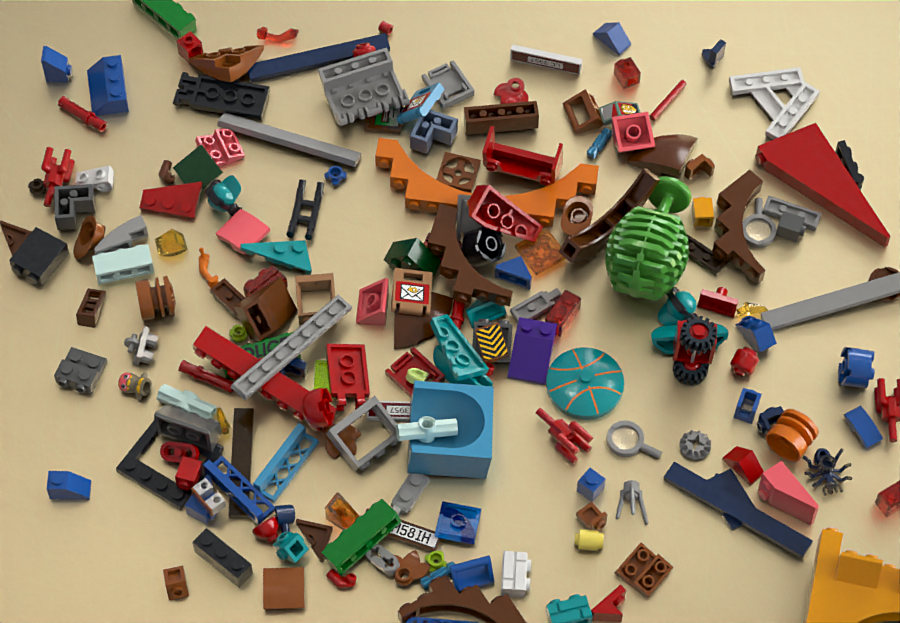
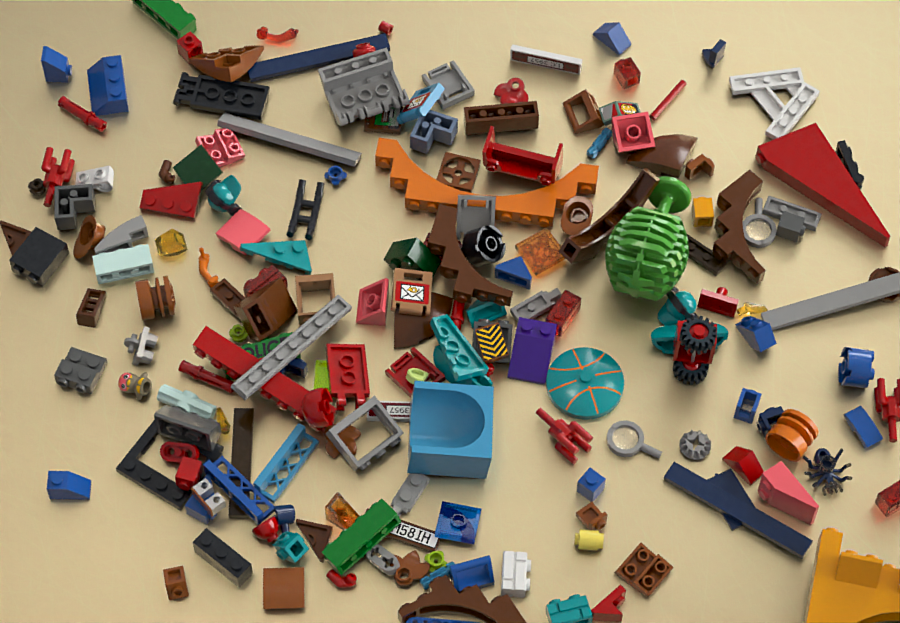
light aqua piece [396,416,458,443] -> none
red wedge [468,184,543,242] -> none
light grey plant [616,480,648,524] -> none
red head [730,347,759,377] -> none

